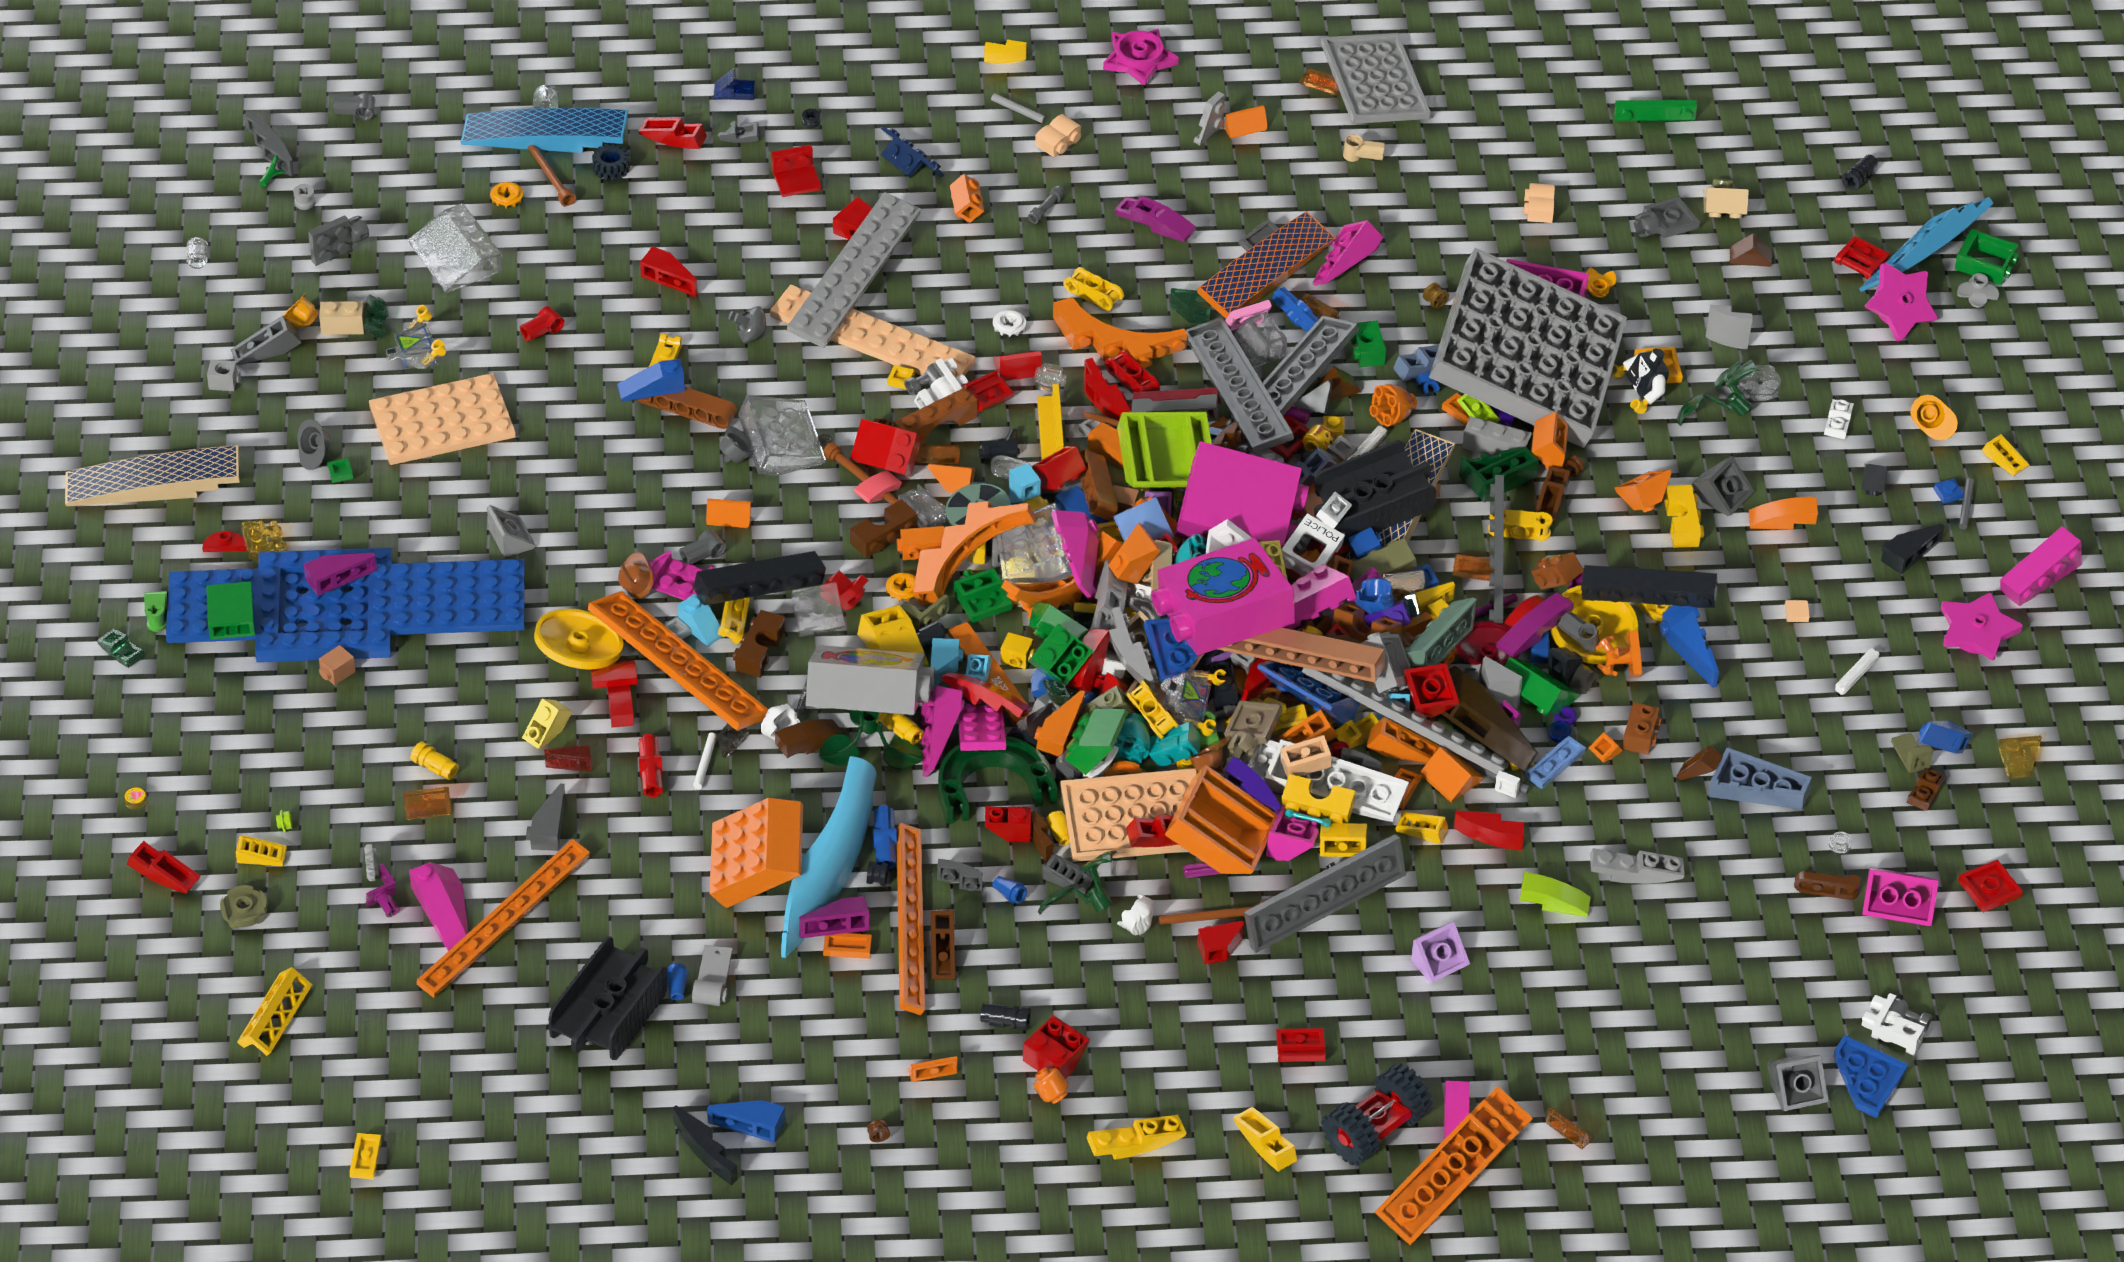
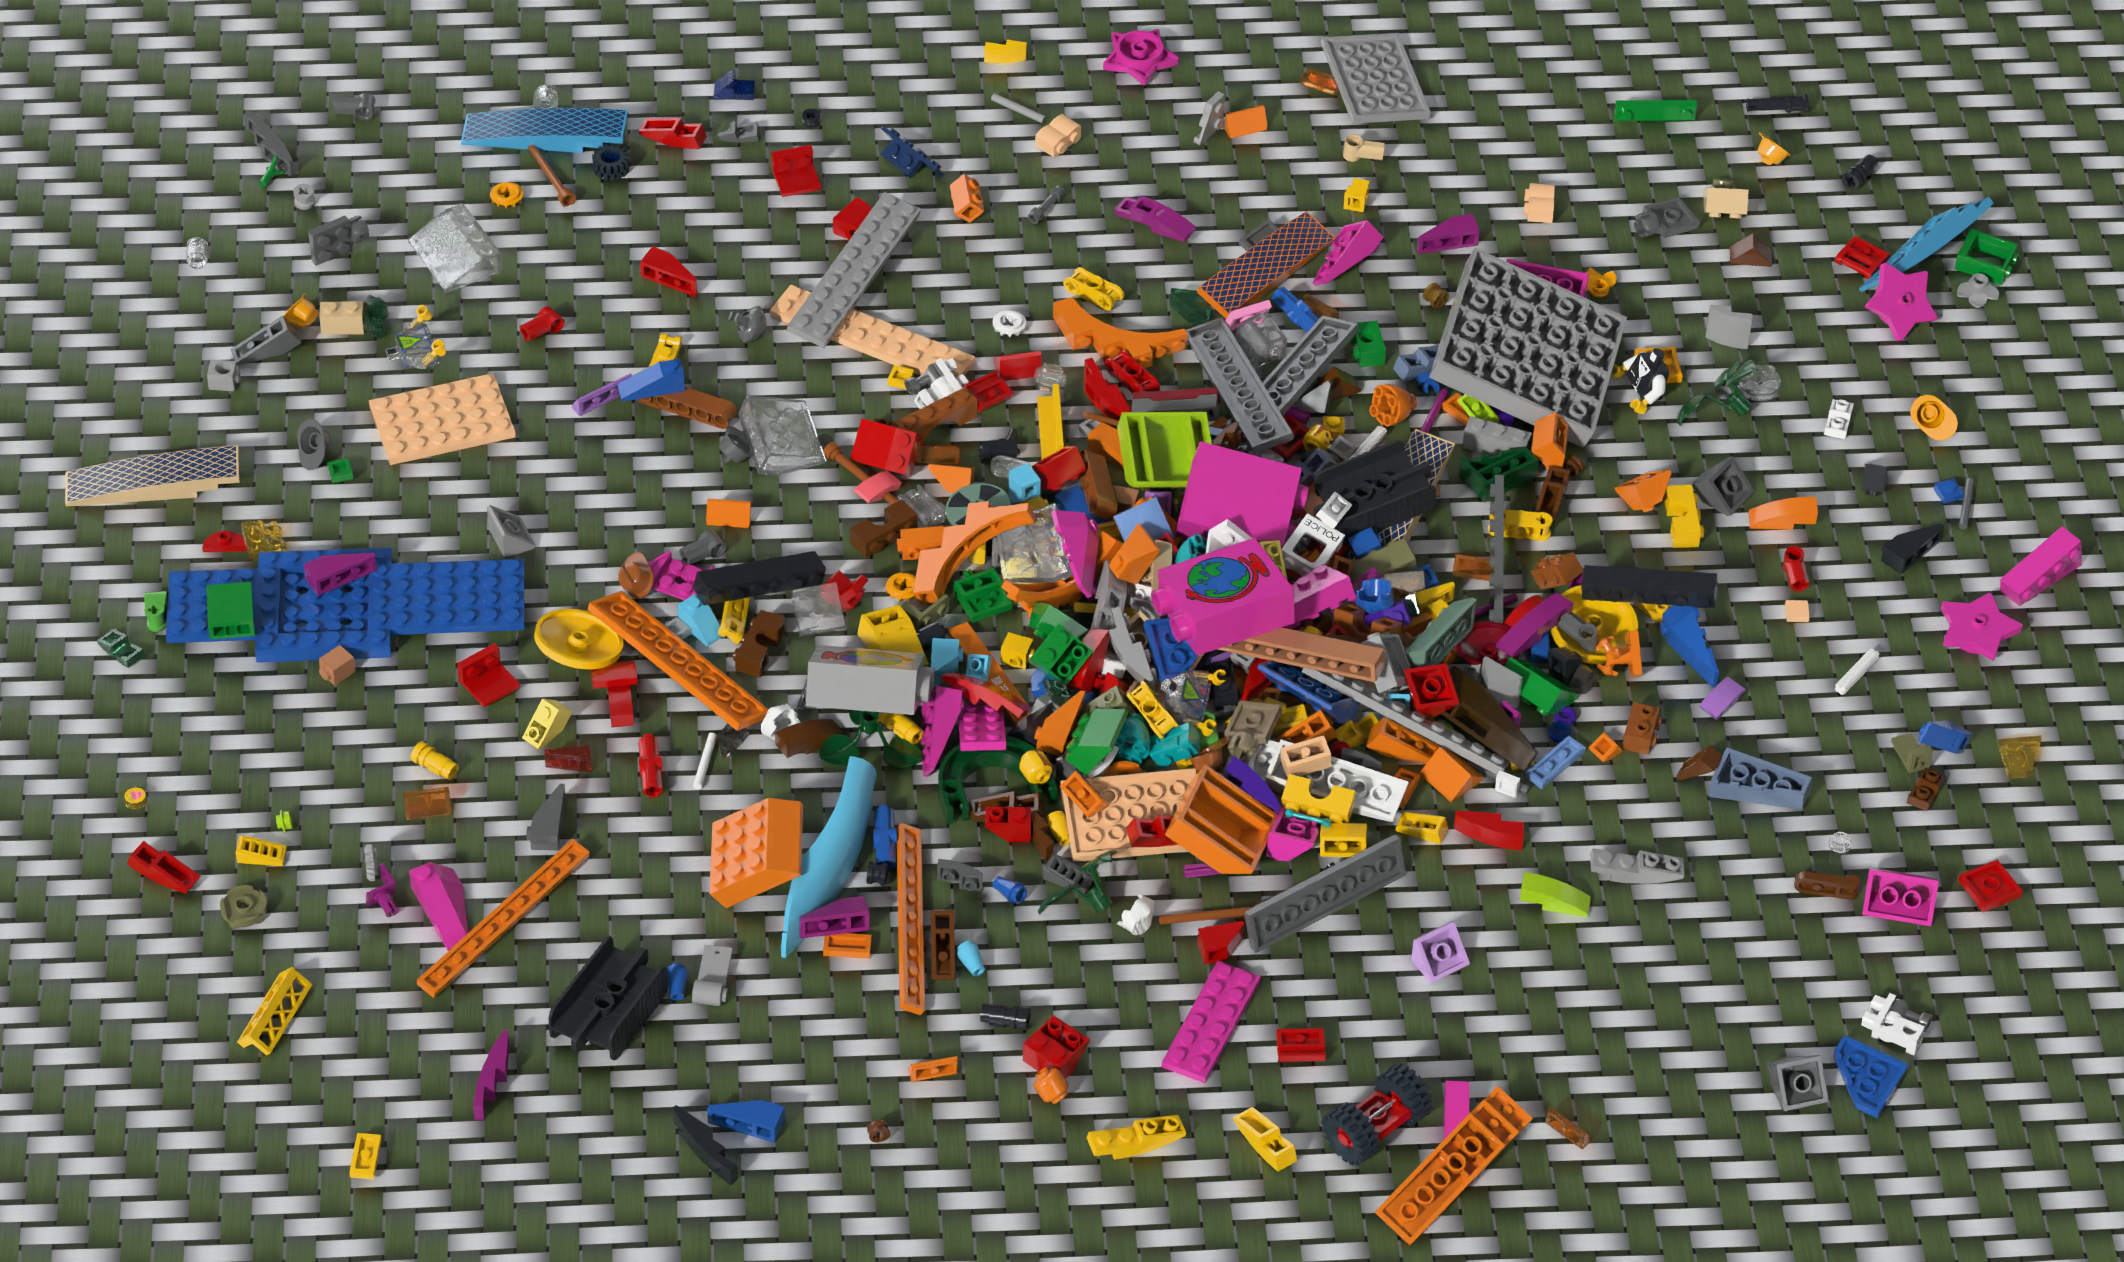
yellow slope [1982,434,2029,476] -> none
none -> red bracket [457,643,520,707]
none -> magenta slope [473,1030,510,1120]
none -> medium lavender slope [572,373,633,416]
none -> medium azure cone [956,940,985,976]
none -> reddish brown slope [970,791,1044,822]
none -> yellow head [1019,750,1053,784]
none -> orange slope [1060,771,1109,818]
none -> dark pink plate [1162,961,1261,1083]
none -> yellow brick [1343,178,1370,212]
none -> magenta slope [1417,214,1479,254]
none -> magenta bar [1420,389,1449,433]
none -> medium lavender slope [1699,677,1746,721]
none -> black pin [1746,94,1809,113]
none -> light orange piece [1758,132,1791,165]
none -> red piece [1782,546,1809,592]

